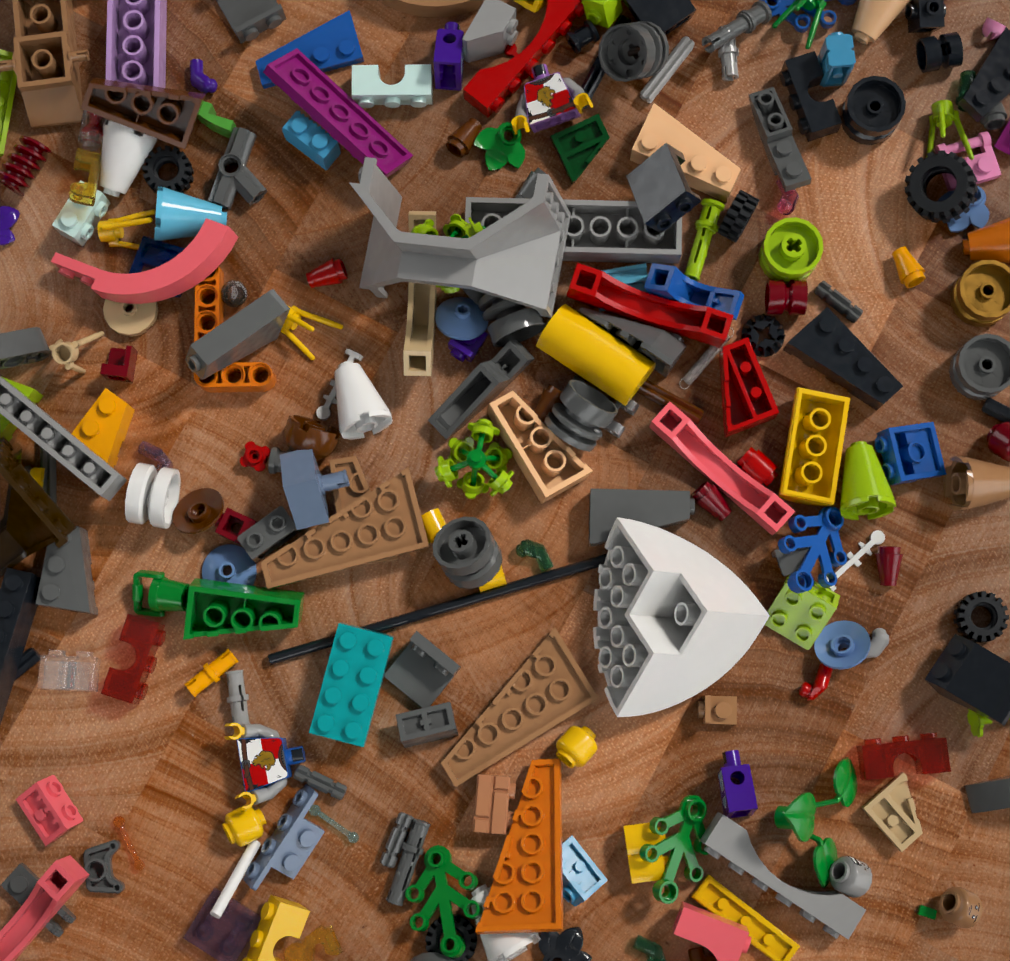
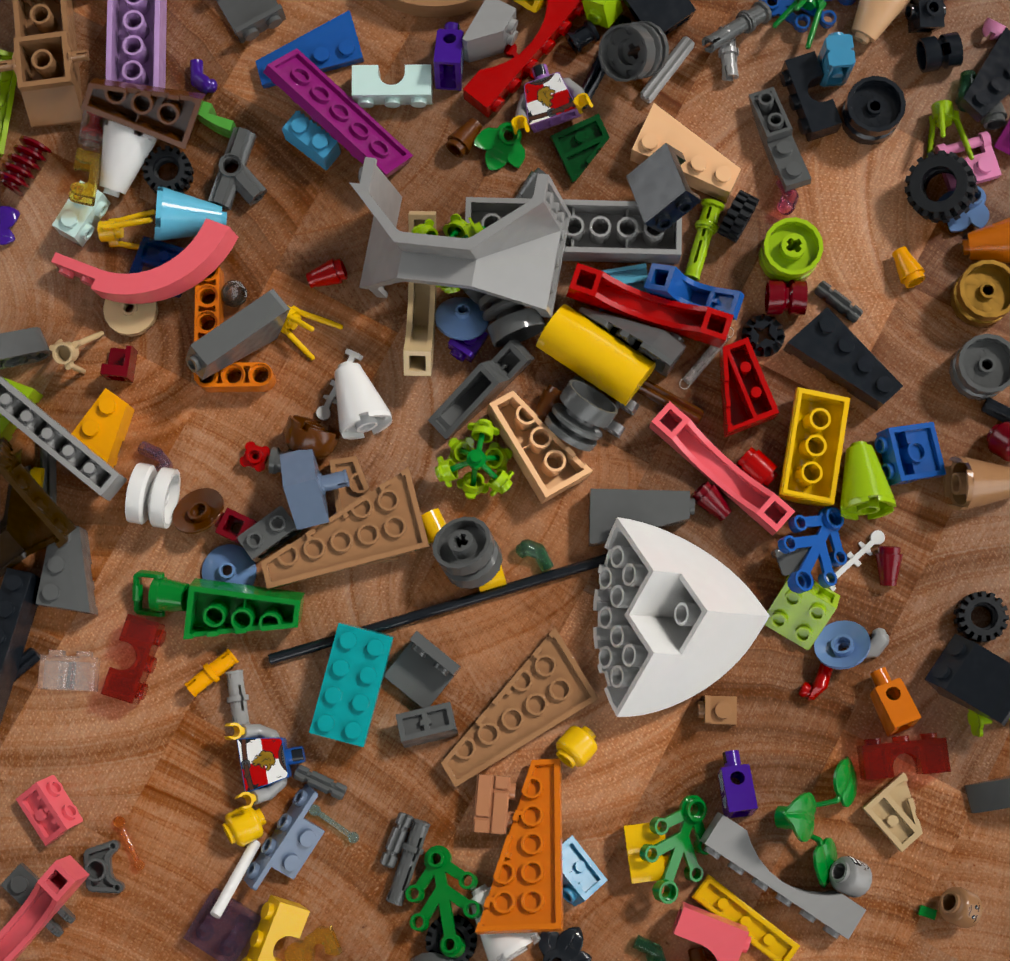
none -> orange torso [870,667,922,737]

